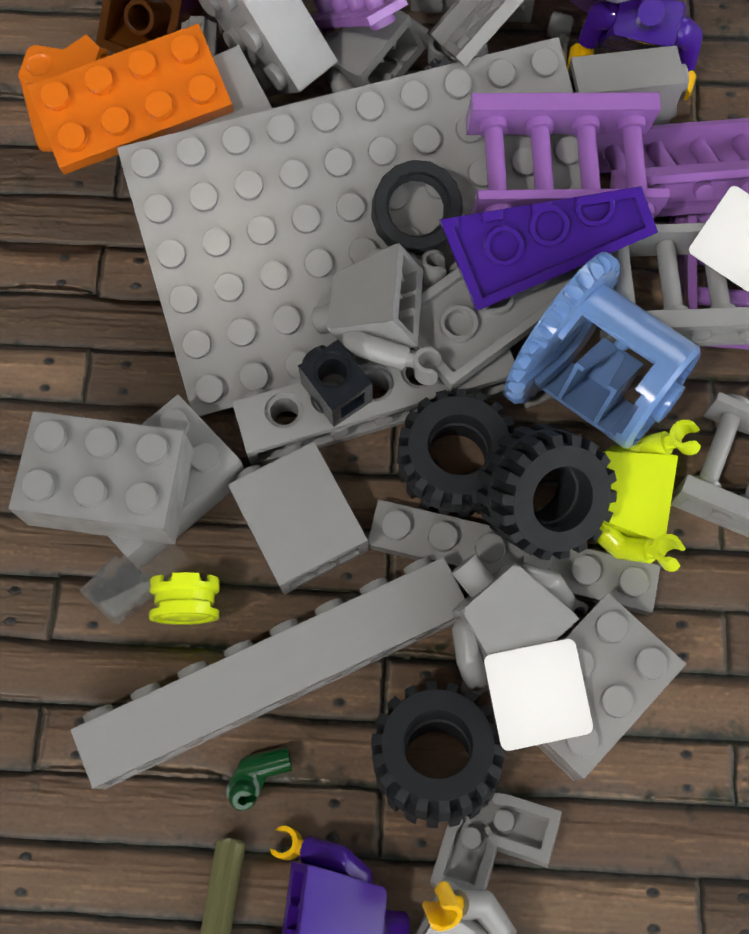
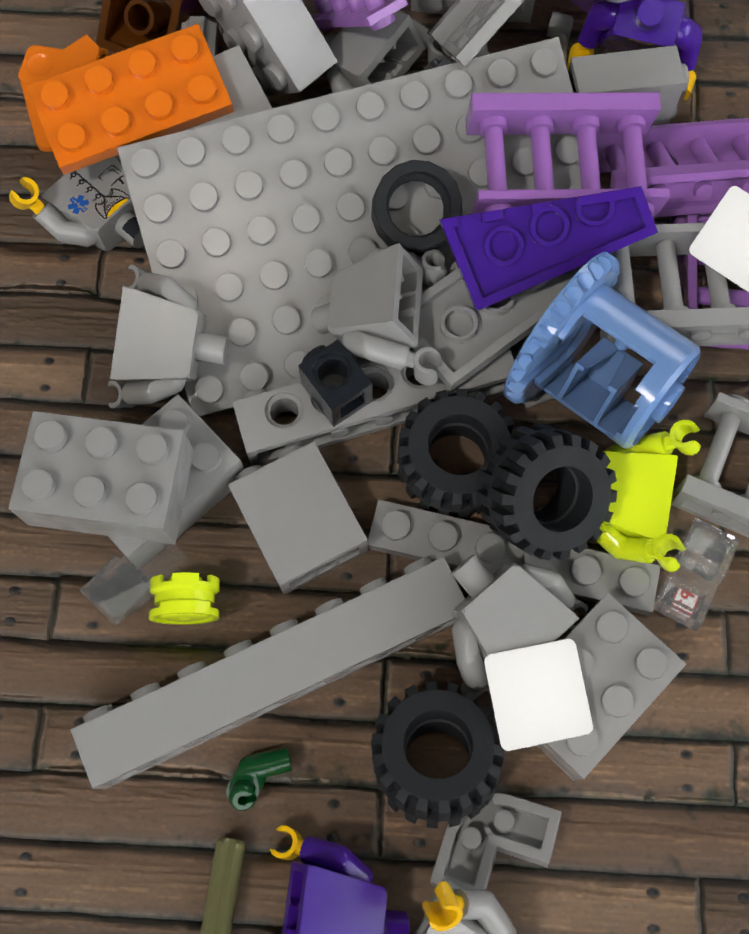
none -> light grey torso [9,155,144,251]
none -> light grey torso [108,264,229,408]
none -> clear slope [653,518,740,631]

